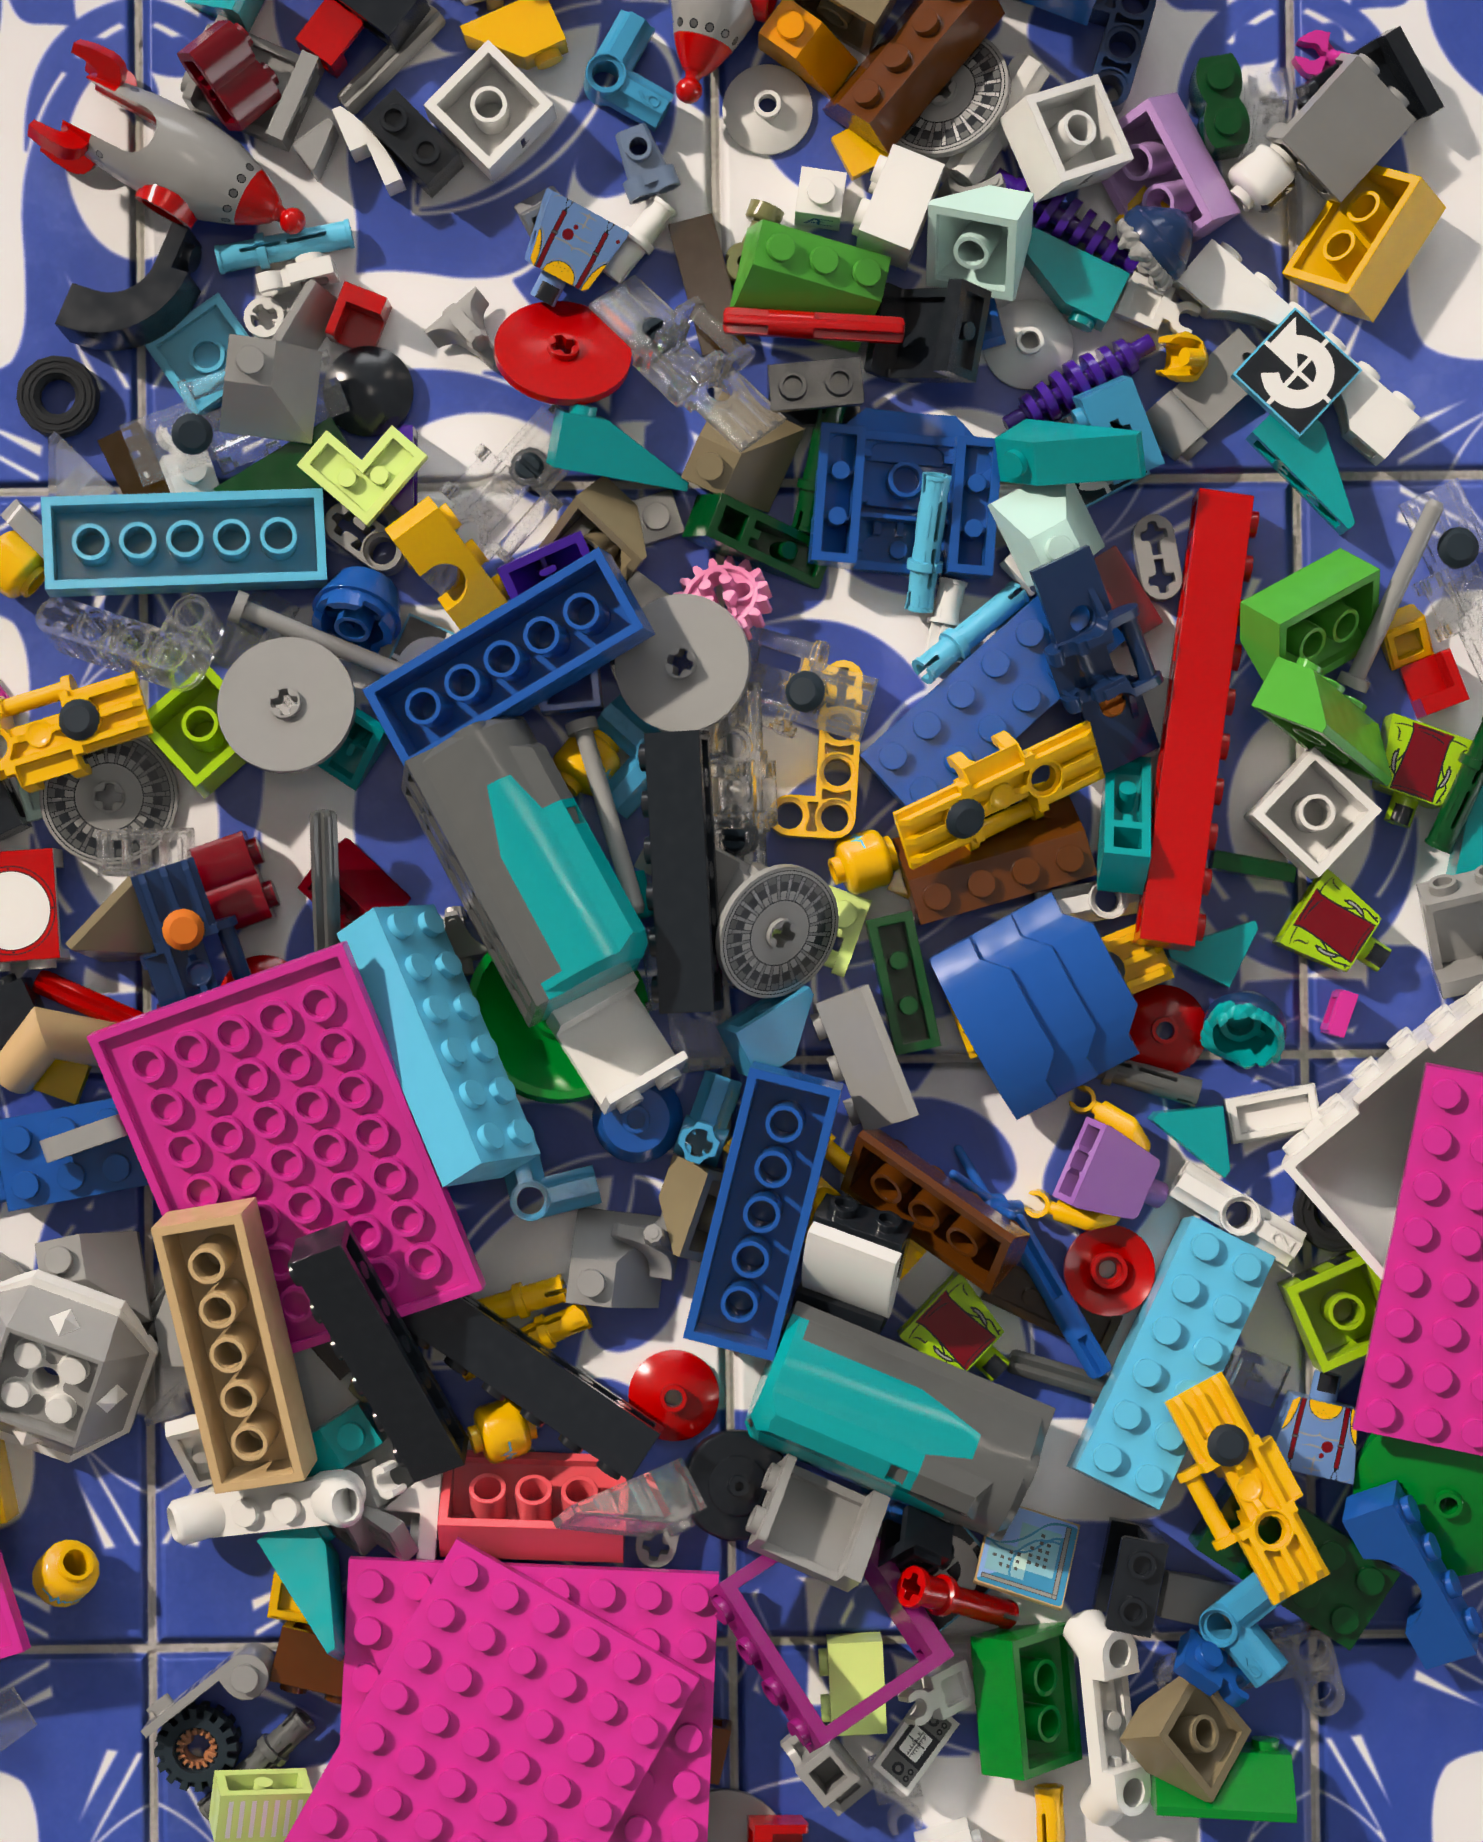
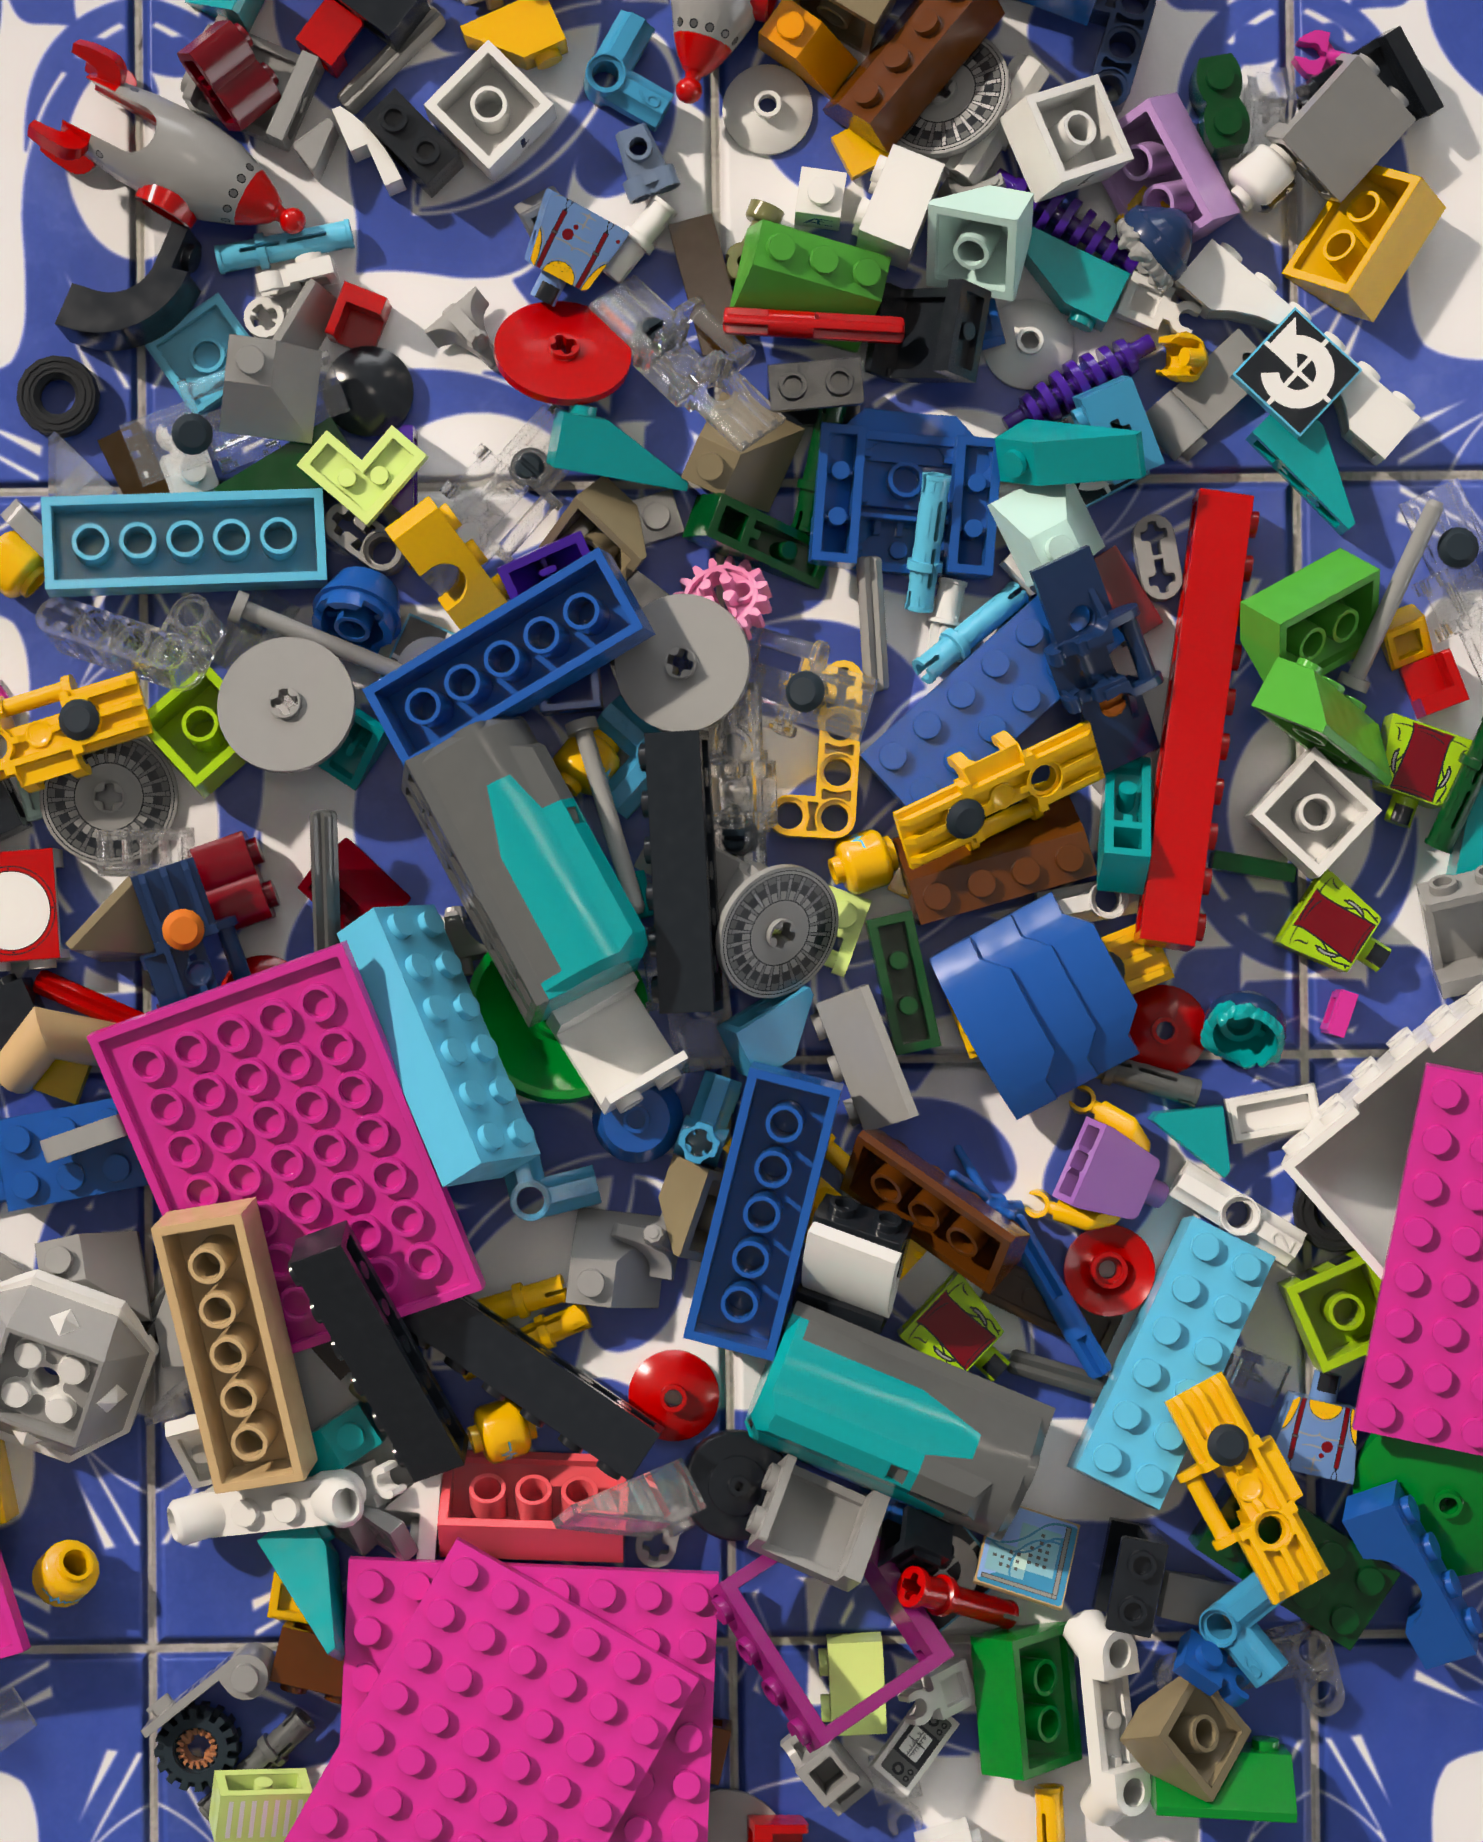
teal slope [1164,920,1258,987] -> none
none -> light grey axle [856,556,889,692]

